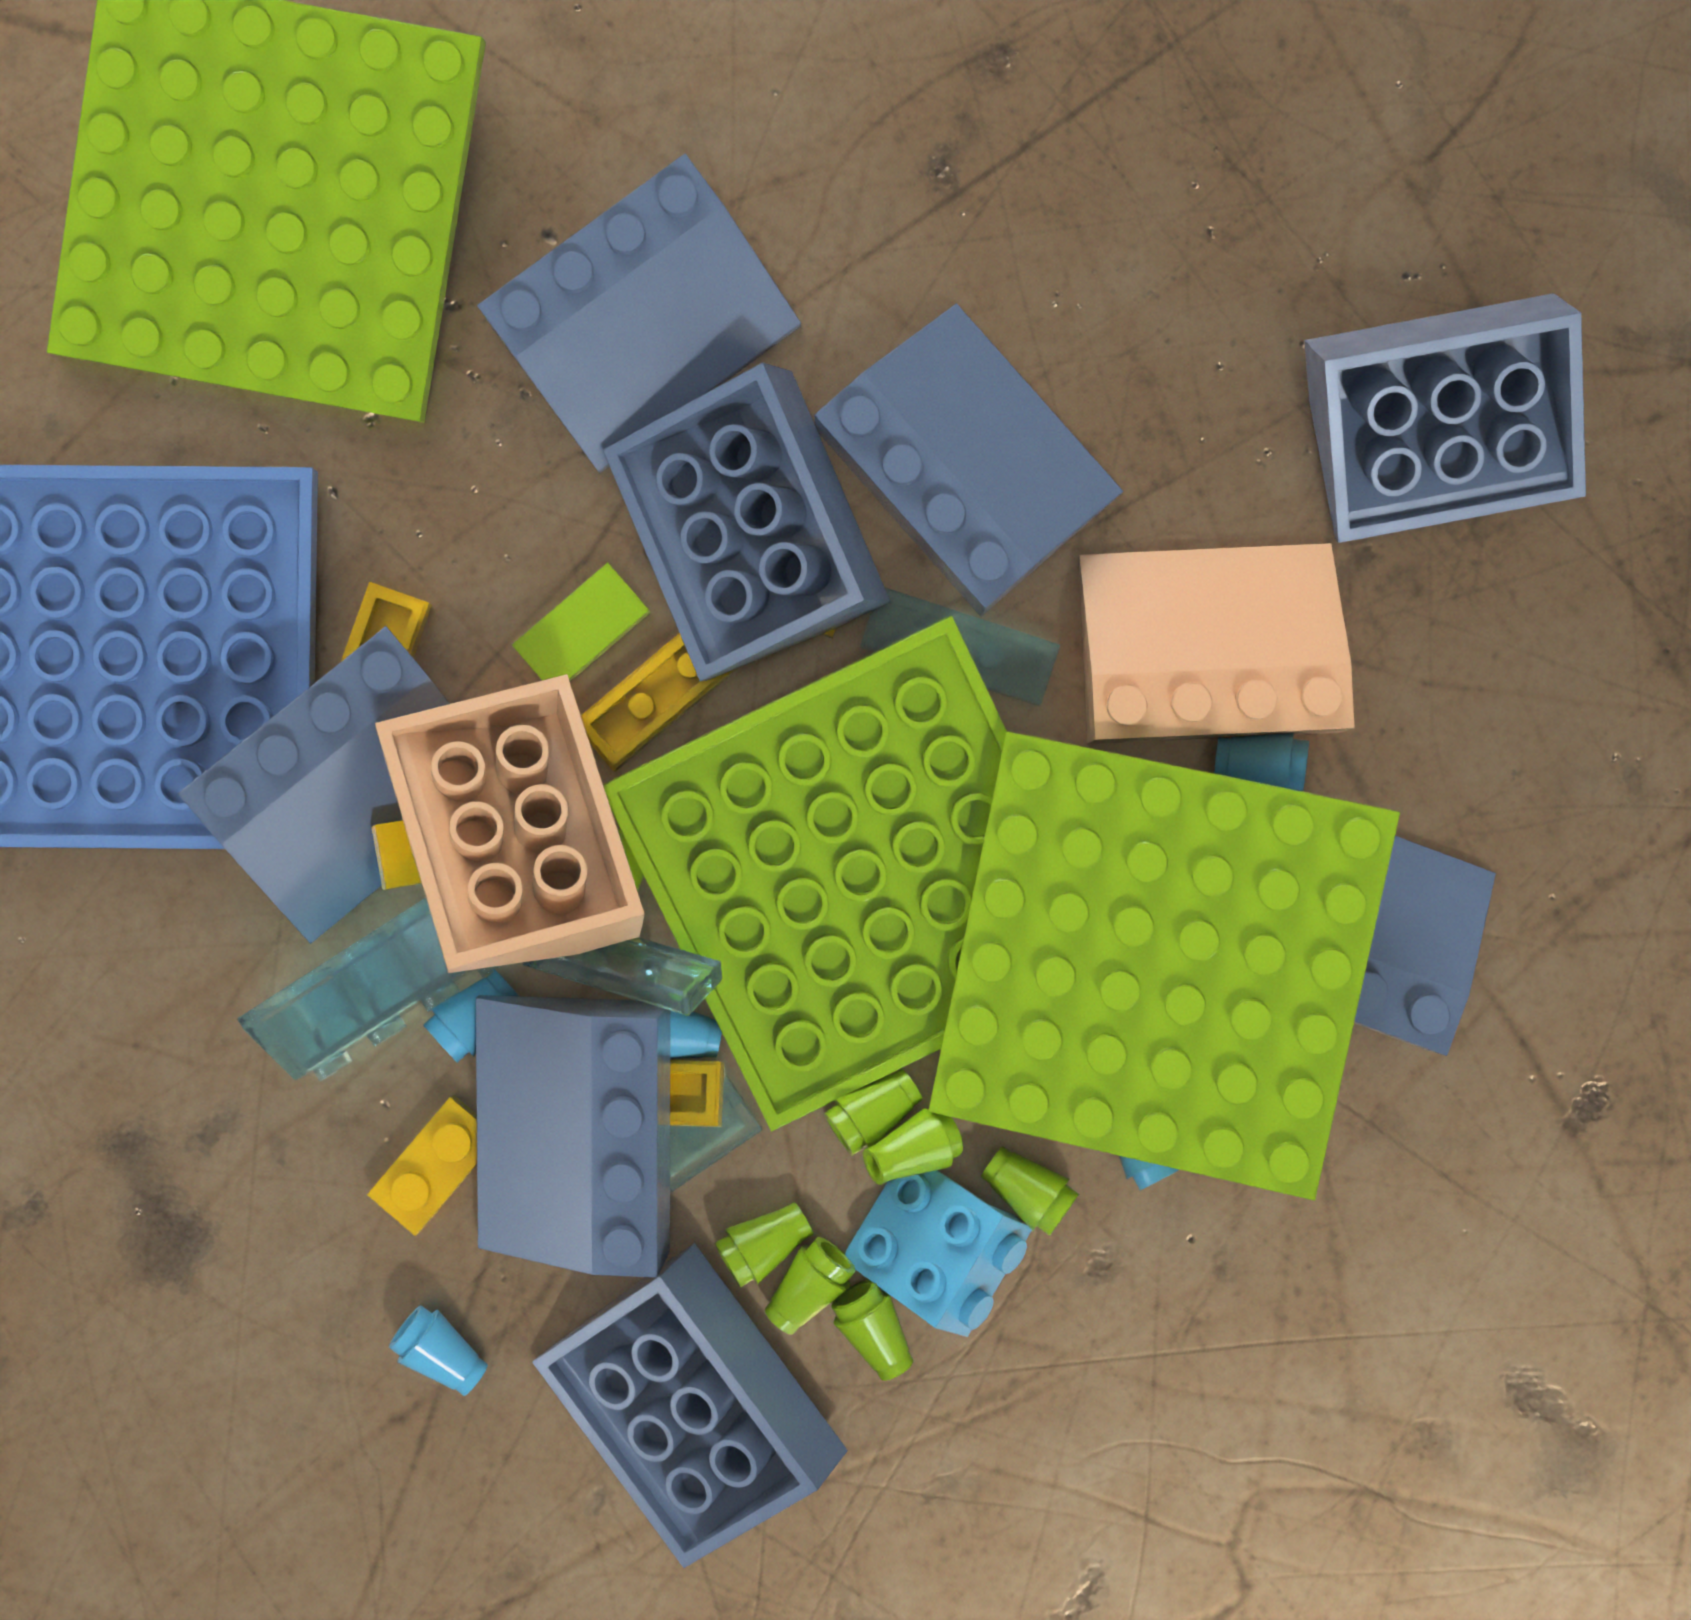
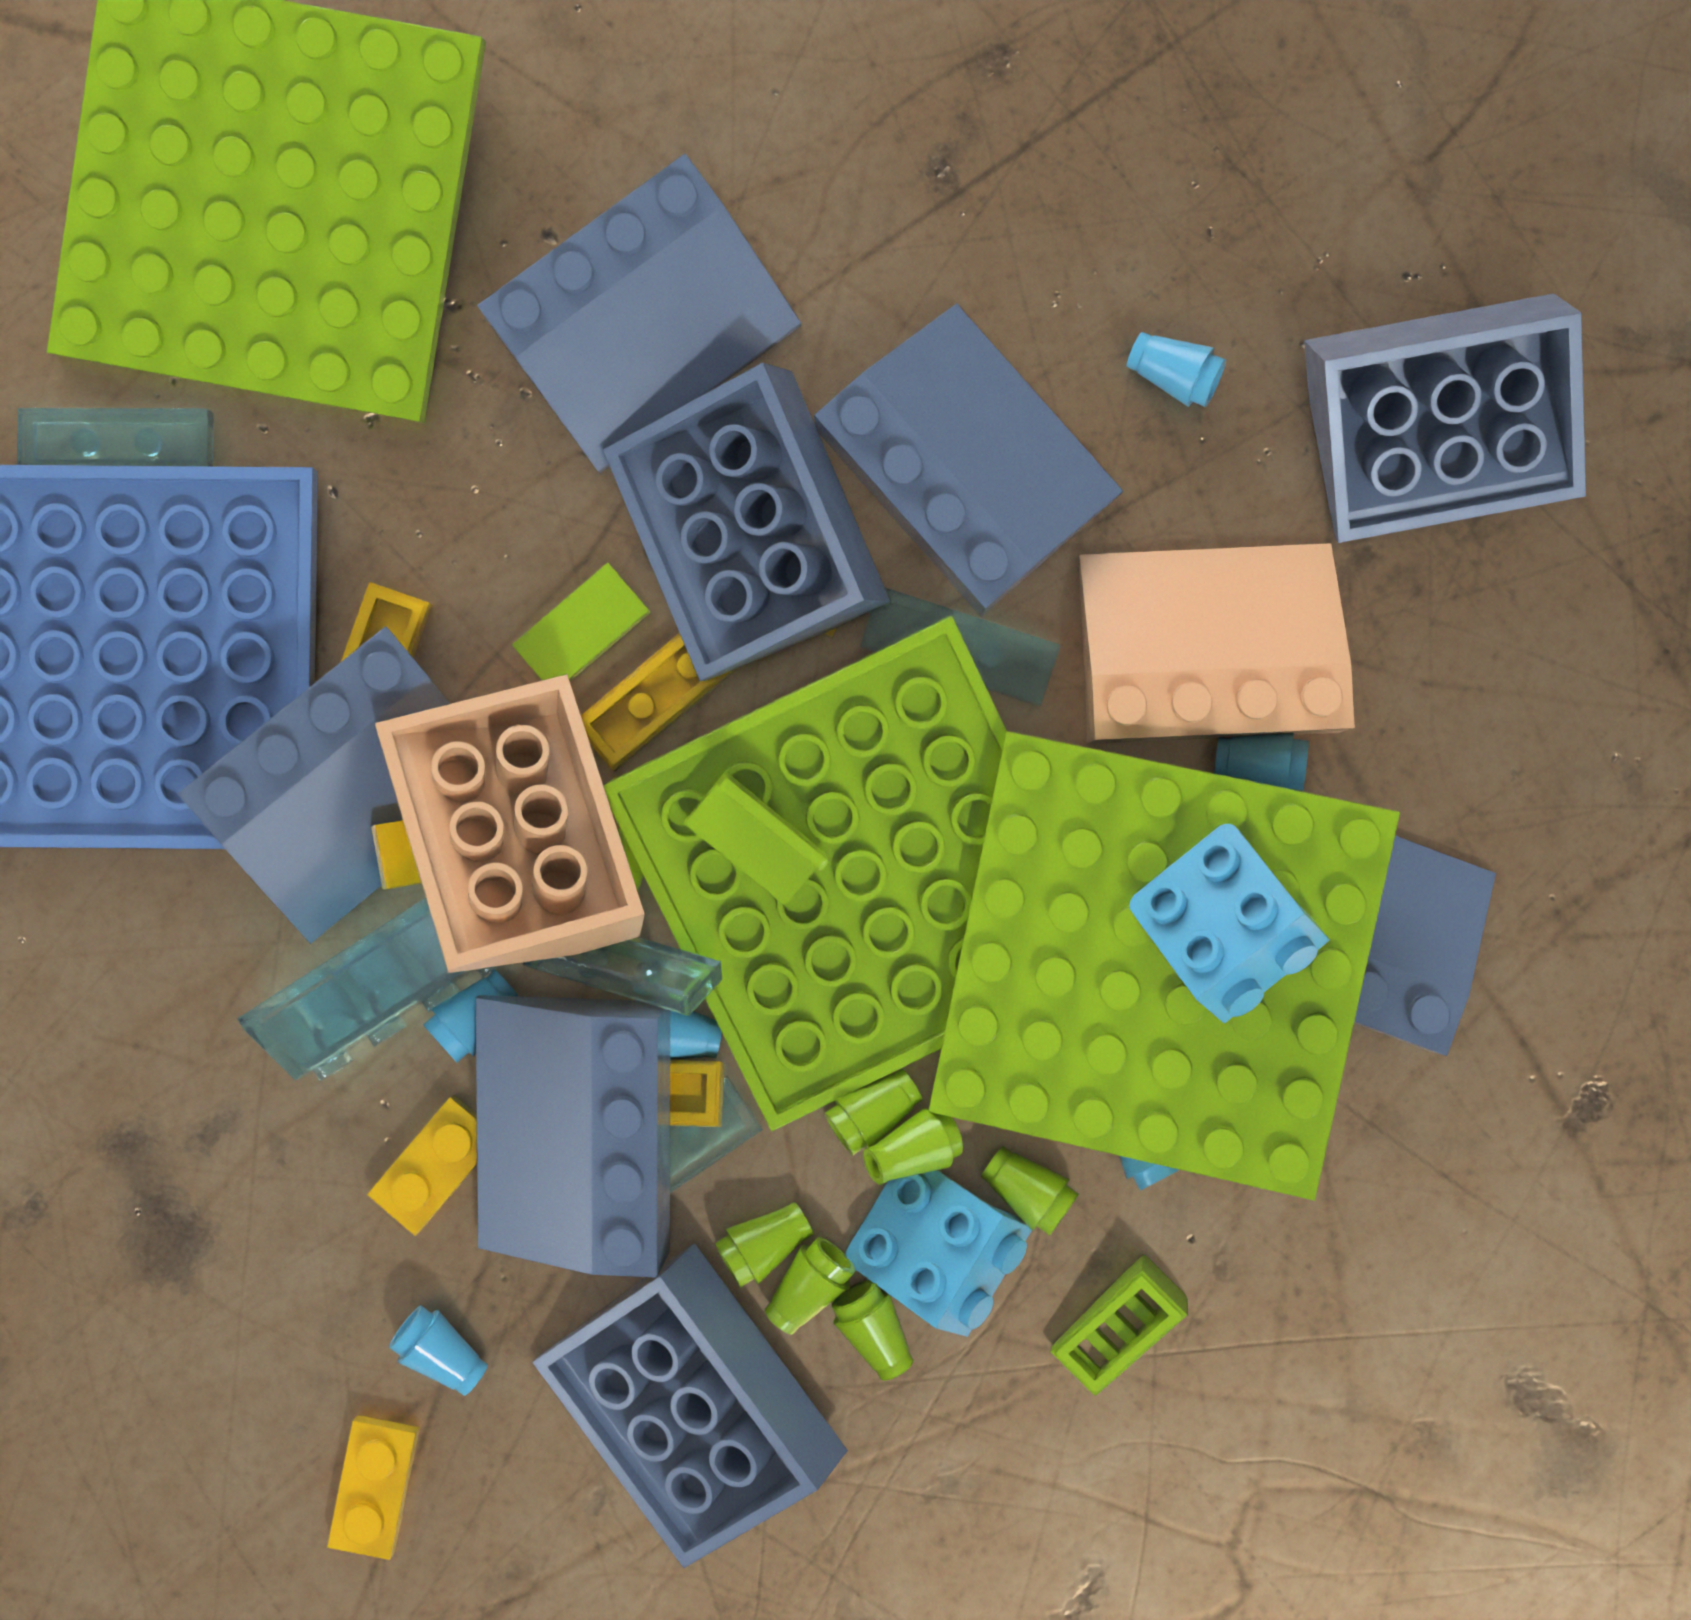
none -> clear light blue tile [17,408,214,467]
none -> yellow plate [327,1415,420,1560]
none -> lime panel [684,771,830,906]
none -> lime slope [1050,1255,1188,1396]
none -> medium azure cone [1126,332,1226,407]
none -> medium azure bracket [1130,824,1330,1023]

